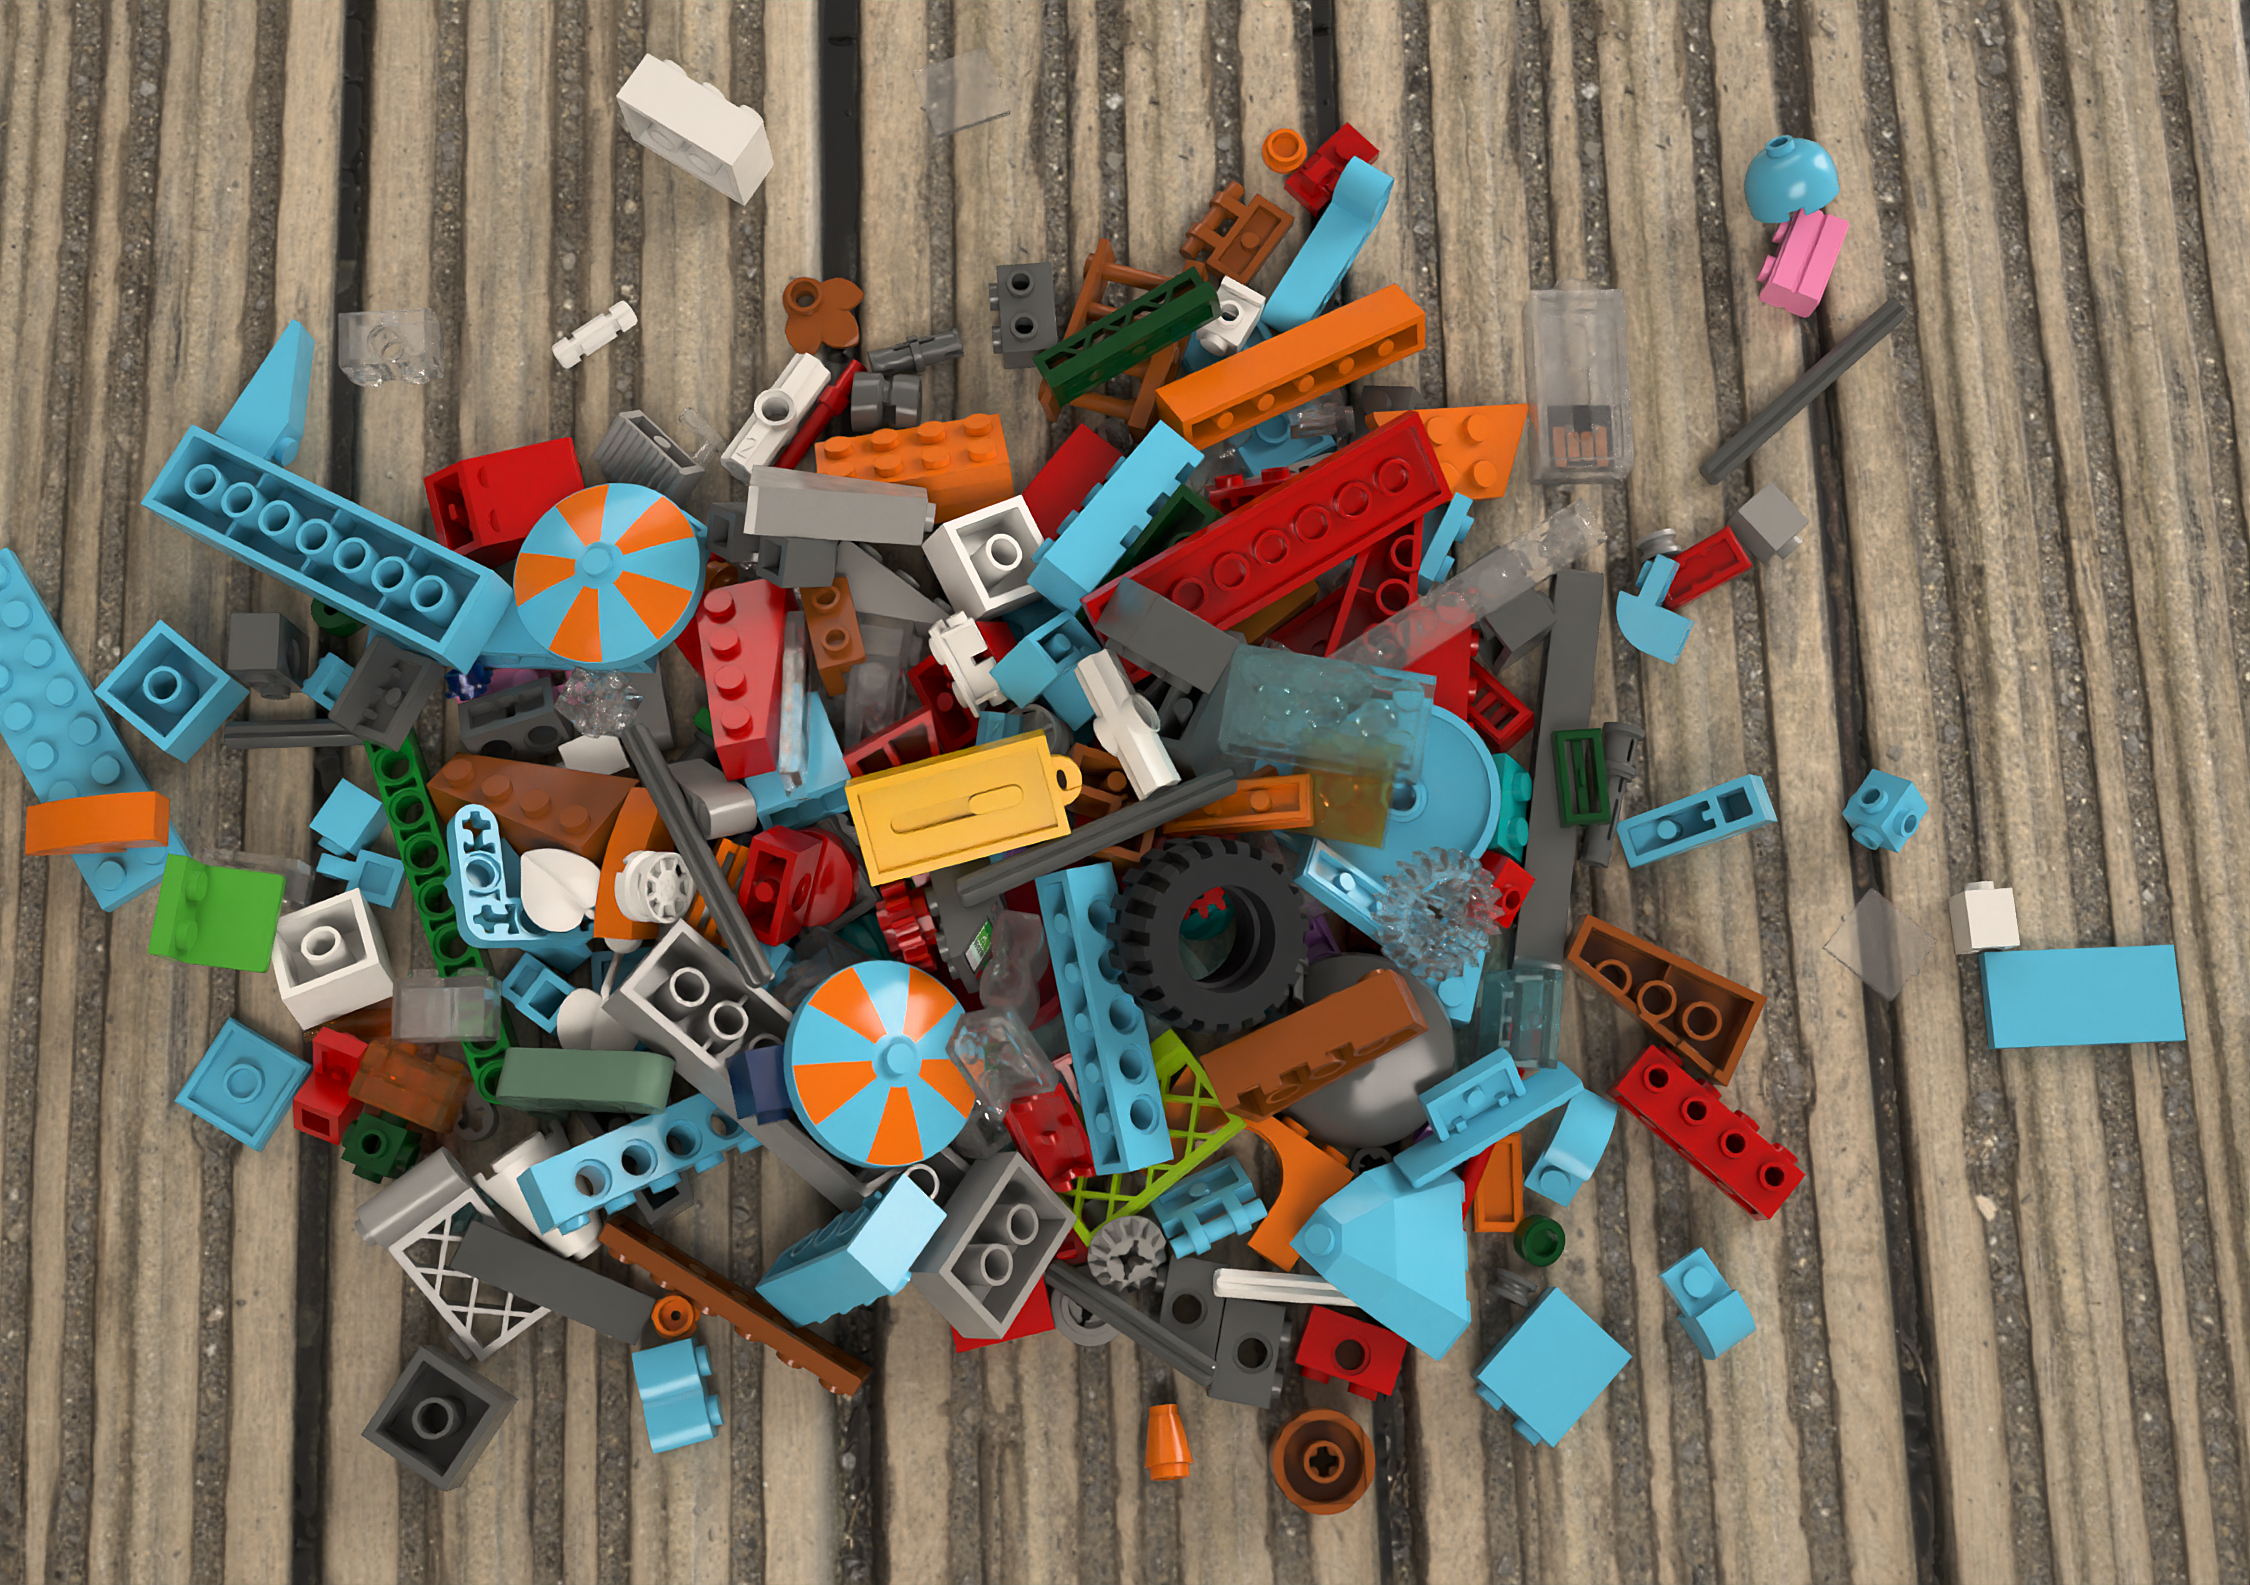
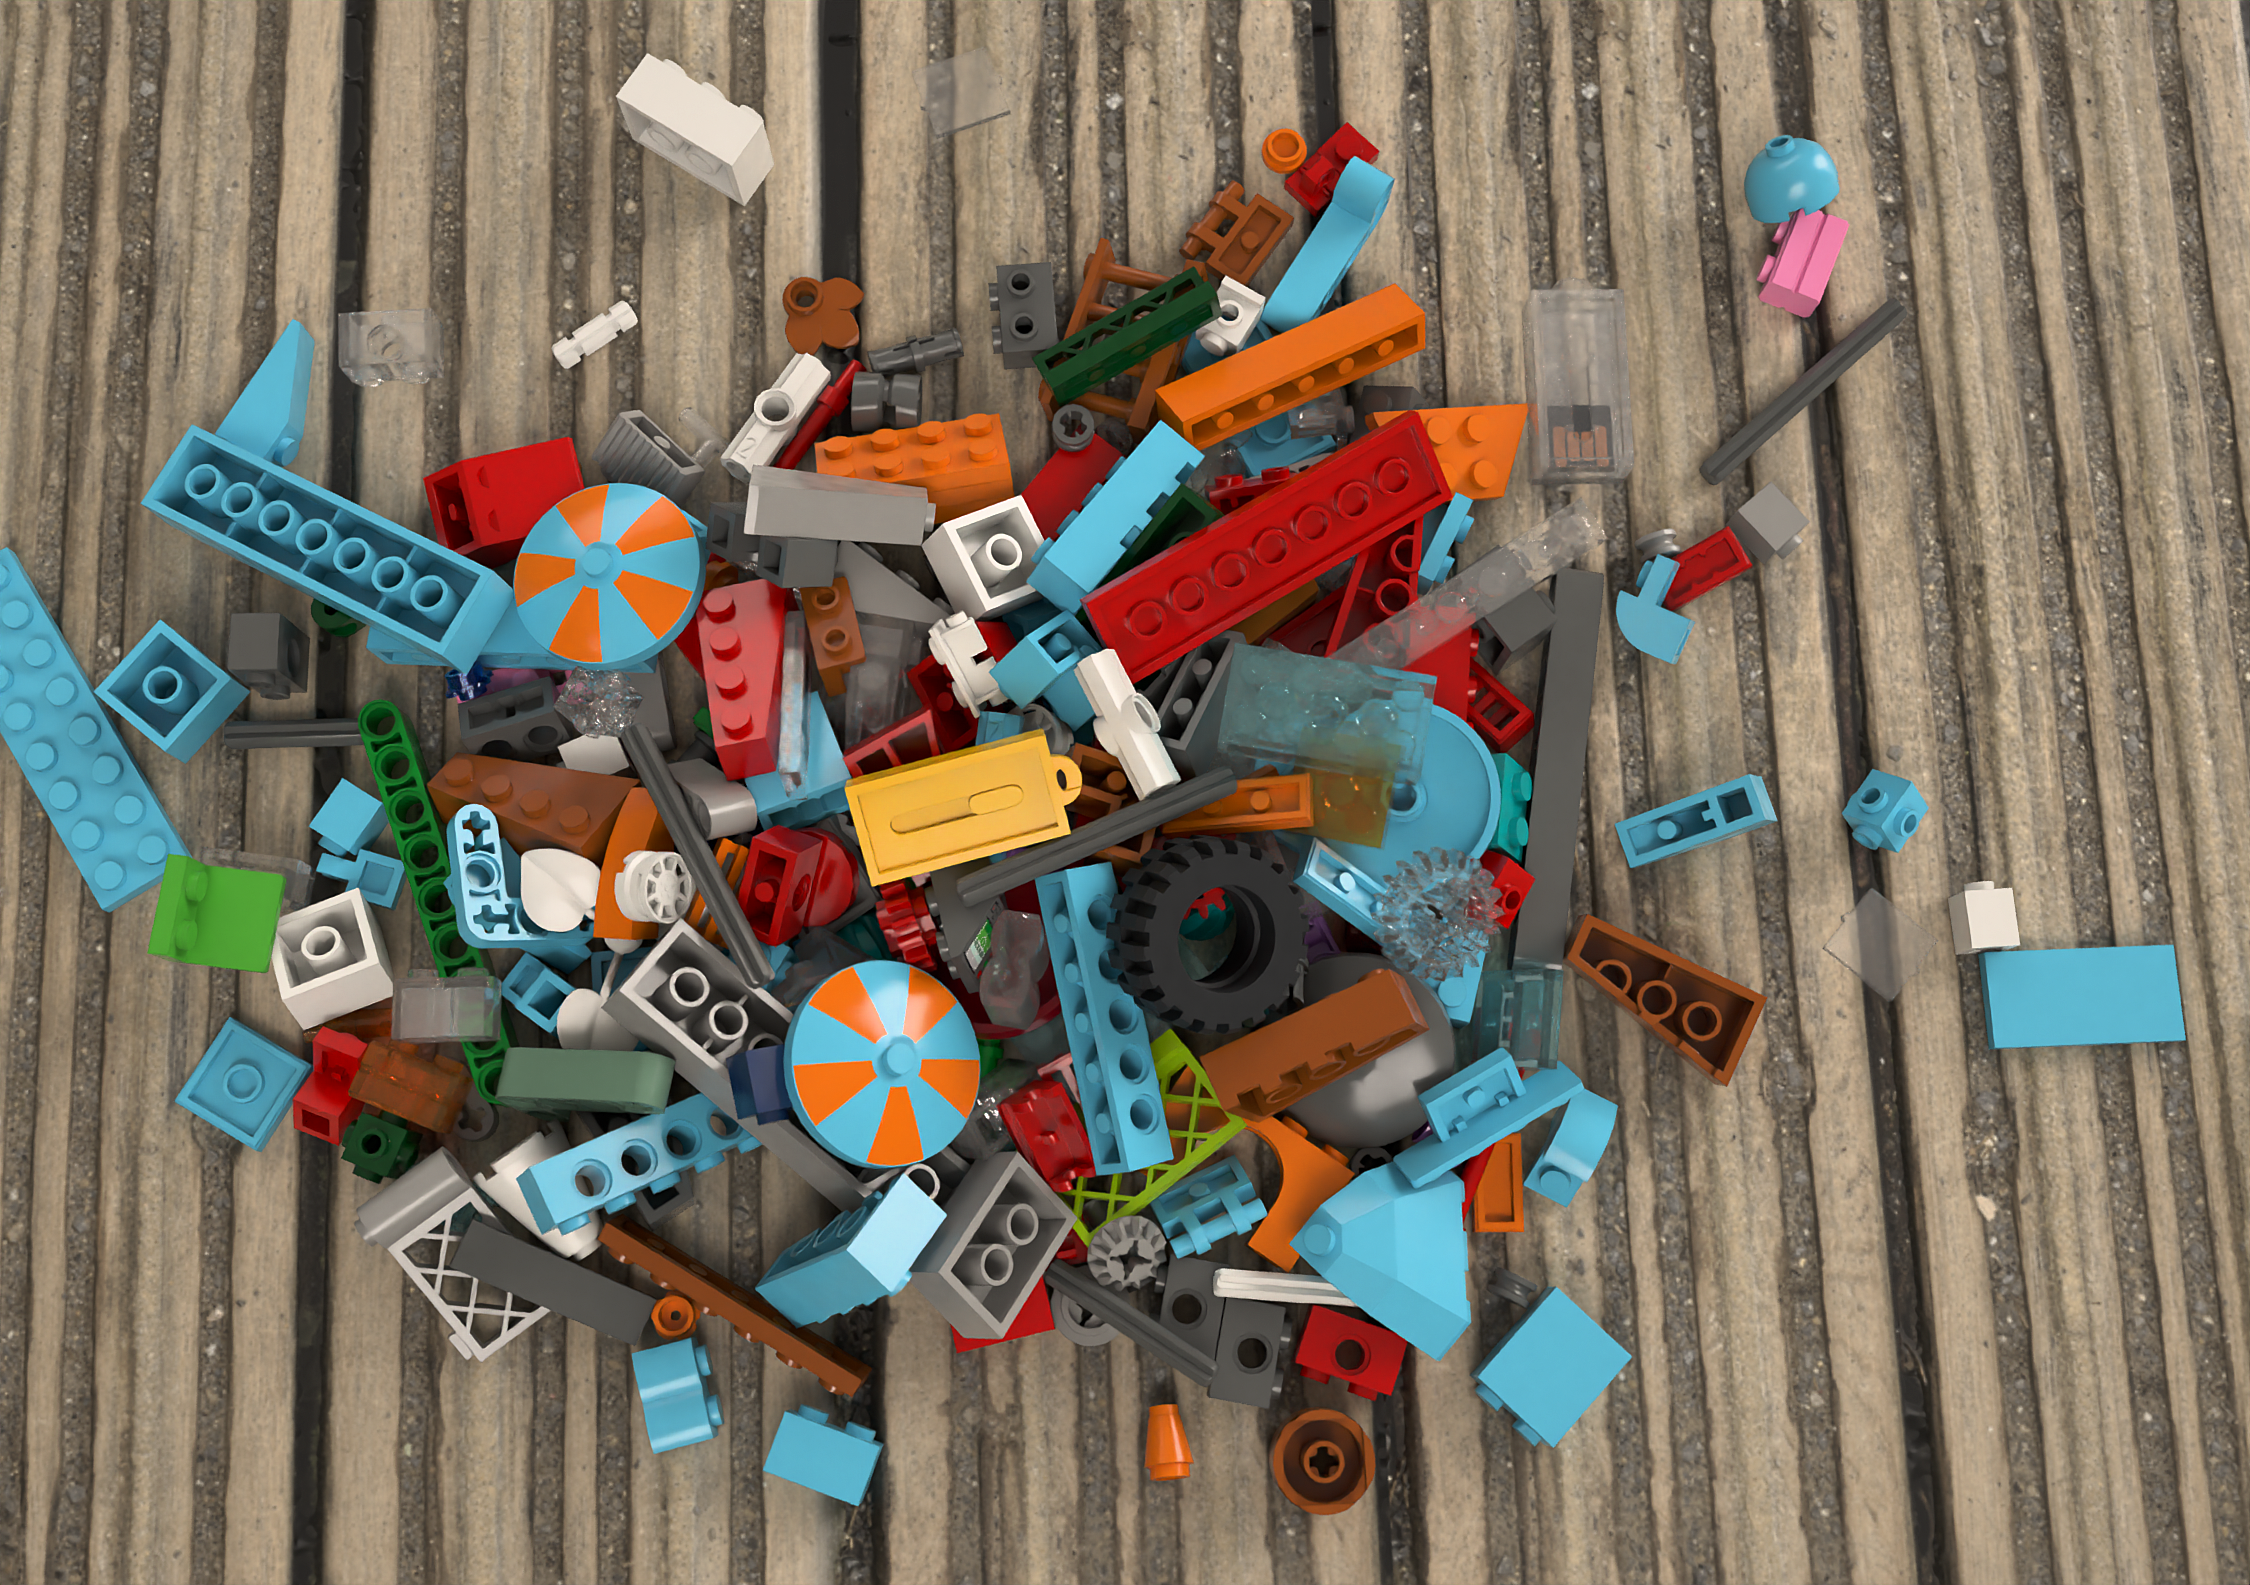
orange slope [25,791,170,856] -> none
medium azure tile [301,652,355,711] -> none
dark grey bracket [329,635,445,753] -> none
dark grey brick [361,1345,518,1492] -> none
clear bracket [945,1004,1060,1120] -> none
dark grey brick [1094,576,1240,694] -> none
dark green tile [1513,1214,1565,1267] -> none
dark green tile [1550,728,1612,828] -> none
dark grey pin [1578,722,1645,868] -> none
red brick [1606,1044,1806,1221] -> none
medium azure brick [1657,1247,1756,1360] -> none
none -> medium azure brick [762,1404,884,1506]
none -> dark grey bush [1052,404,1094,452]

